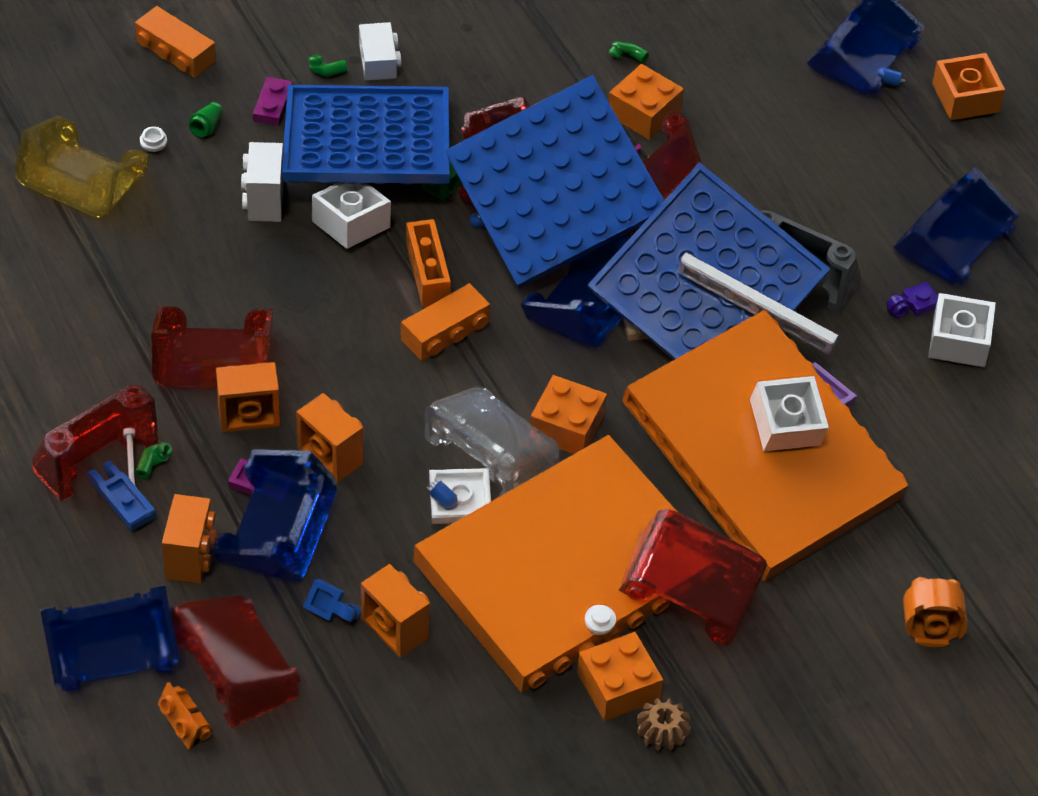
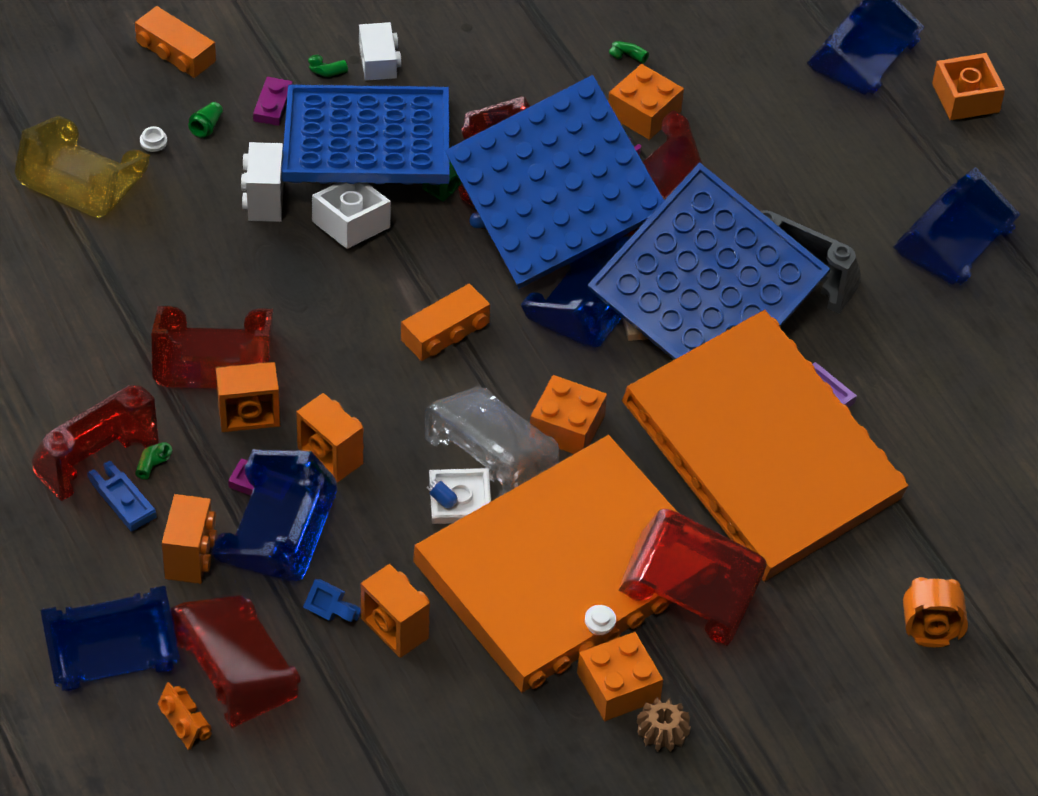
white piece [123,428,135,485] -> none
orange brick [406,219,451,308] -> none
white tile [678,252,838,354] -> none
white brick [750,376,829,451] -> none
blue piece [876,68,905,87] -> none
dark purple plate [886,282,938,318] -> none
white brick [928,293,996,367] -> none

